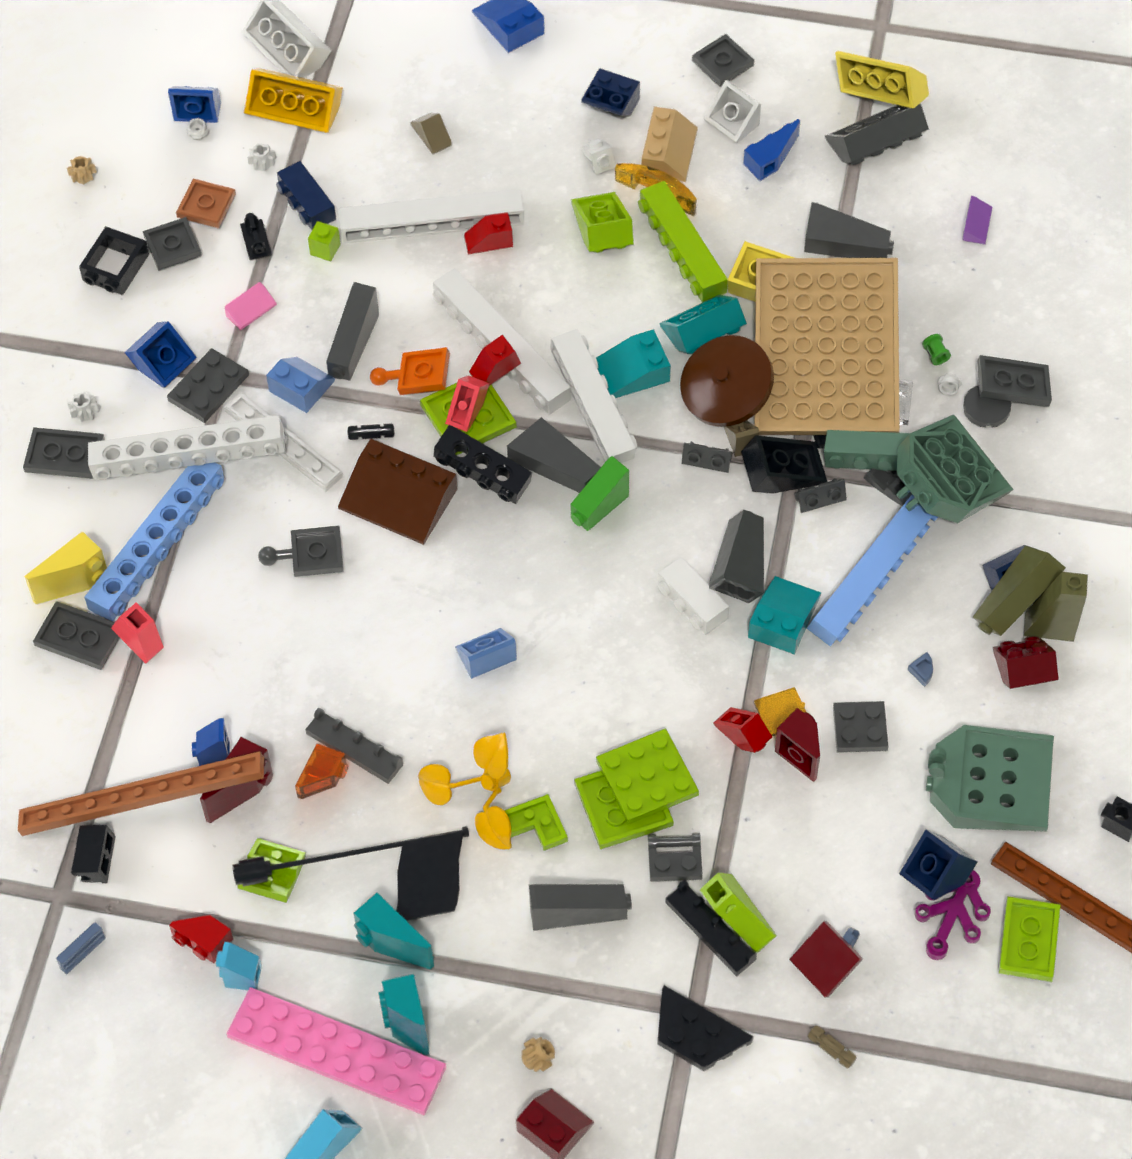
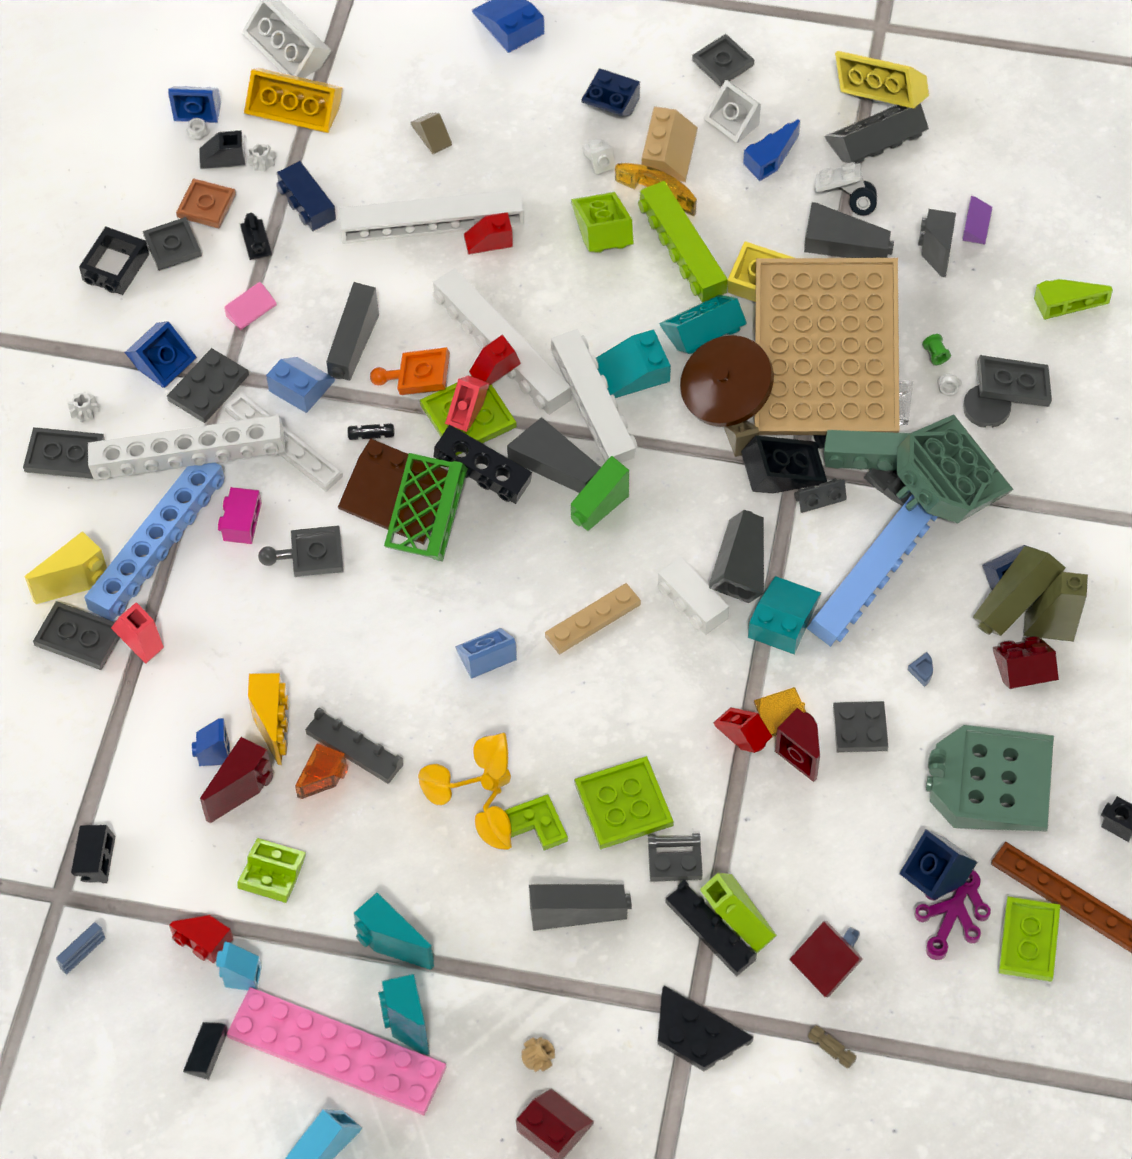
nougat plate [17,752,264,836] -> none
tan gear [67,156,97,184] -> none
black flag [232,826,469,921] -> none
lime brick [308,221,341,262] -> none
lime plate [596,728,699,825] -> none
dark grey hinge [681,441,733,473] -> none
none -> black slope [183,1022,228,1080]
none -> black slope [199,130,245,169]
none -> dark pink brick [218,487,262,544]
none -> yellow slope [248,673,289,765]
none -> bright green fence [384,453,468,562]
none -> tan plate [545,583,641,655]
none -> white plate [816,162,877,216]
none -> dark grey slope [918,209,956,277]
none -> lime slope [1034,279,1113,320]

